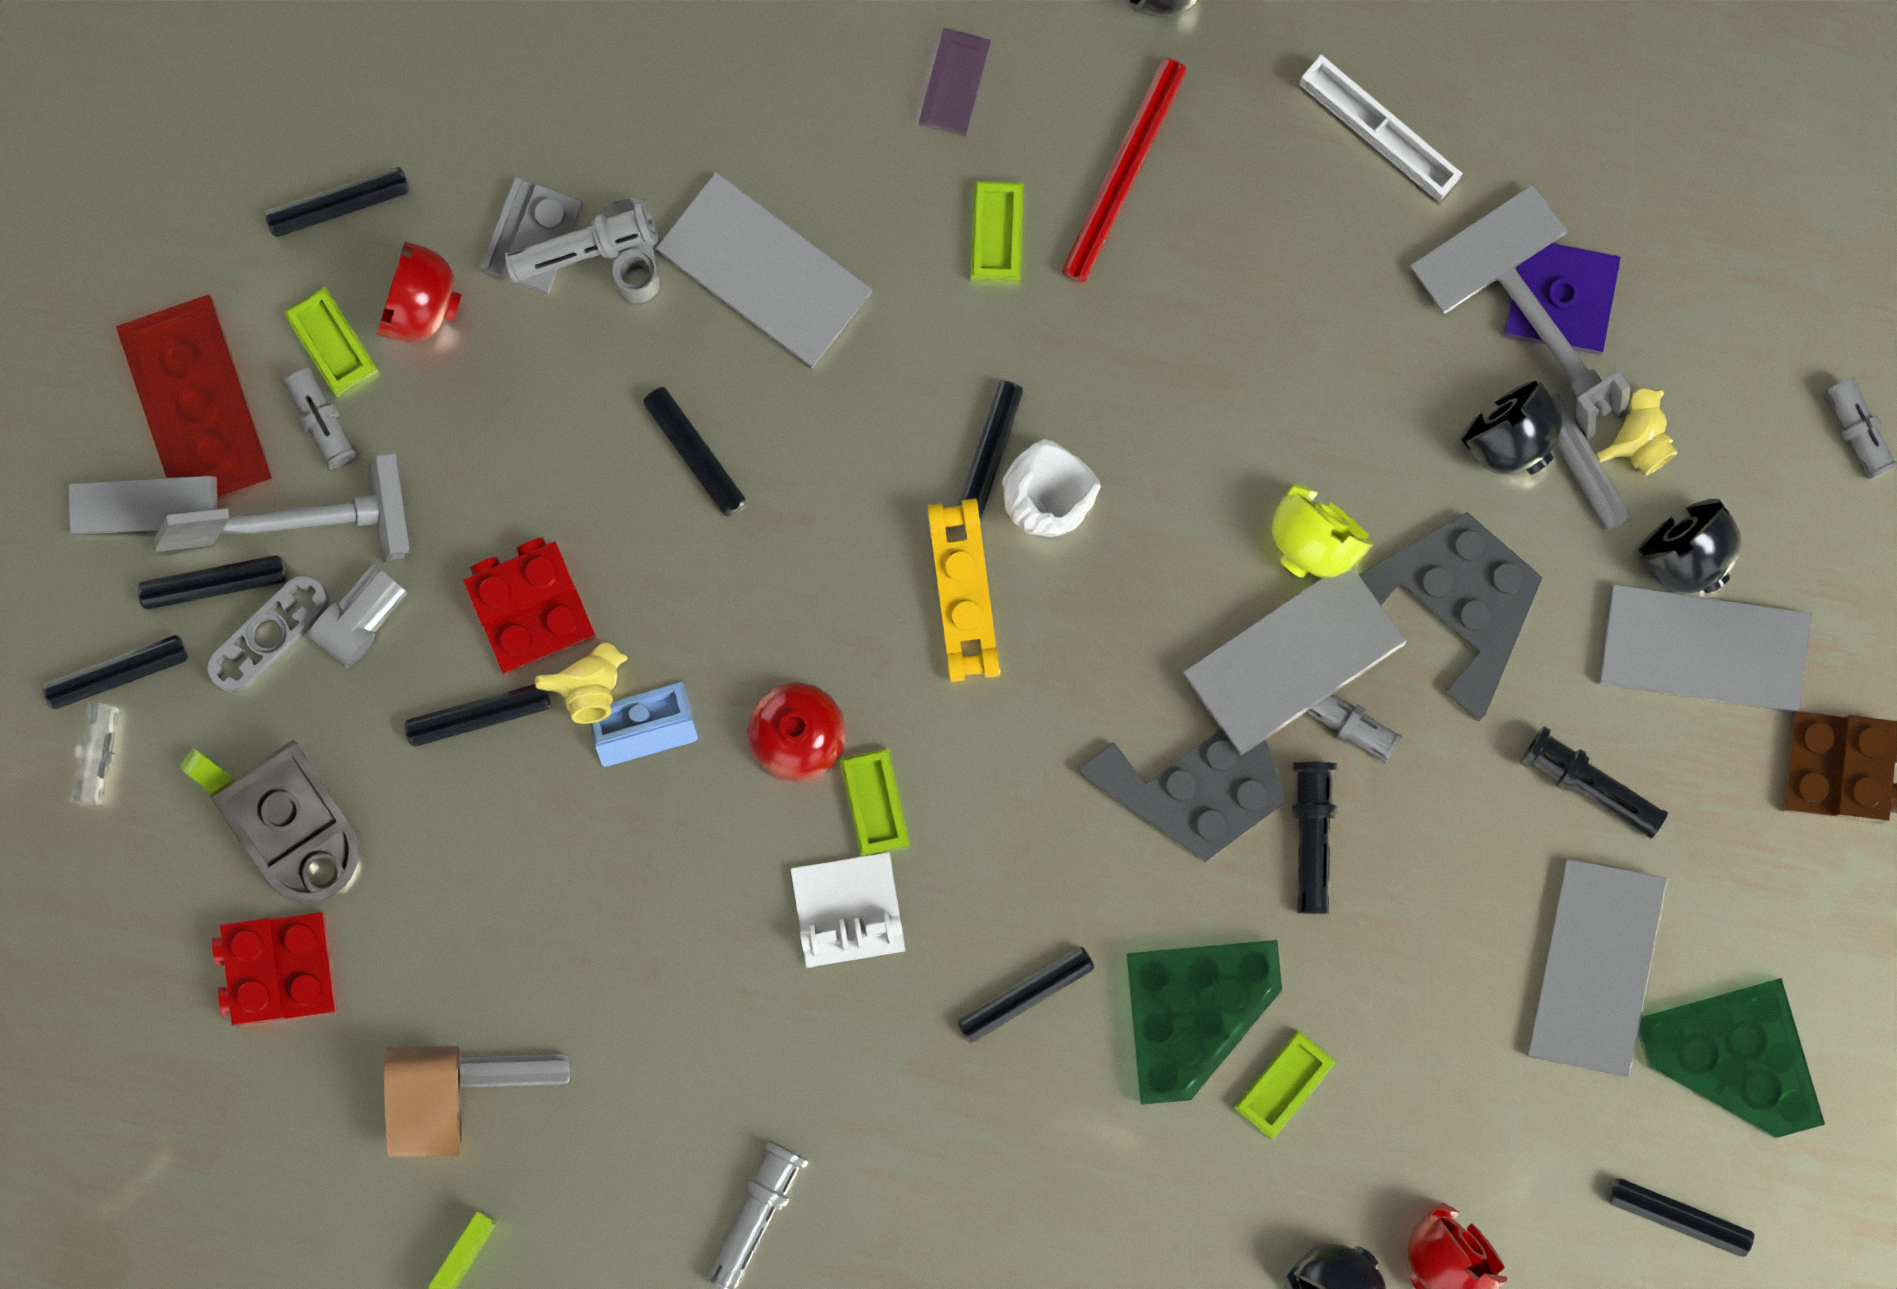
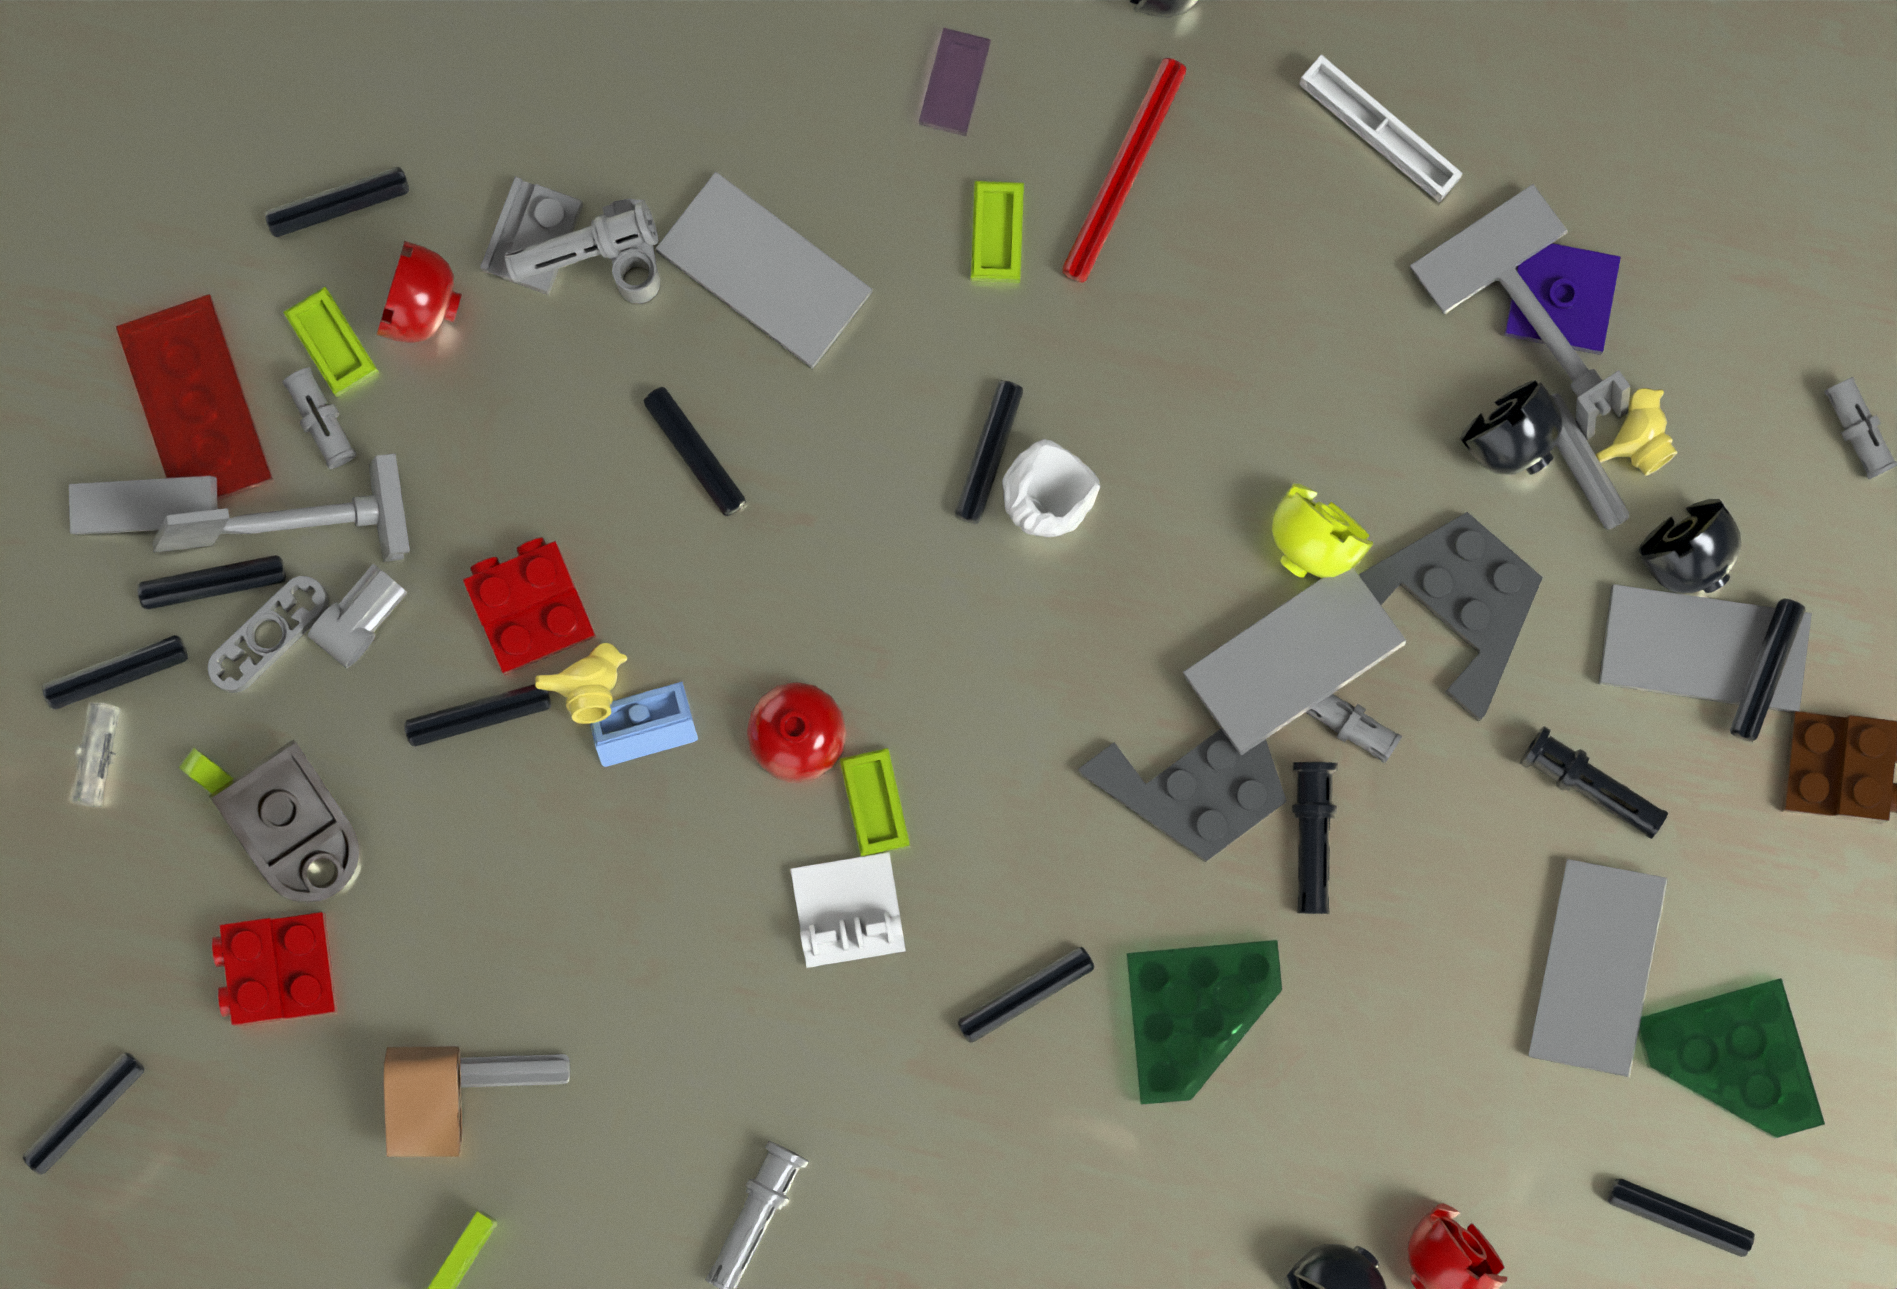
yellow plate [927,498,1000,683] -> none
lime tile [1233,1030,1337,1140] -> none
none -> black axle [23,1053,145,1175]
none -> black axle [1730,598,1806,742]

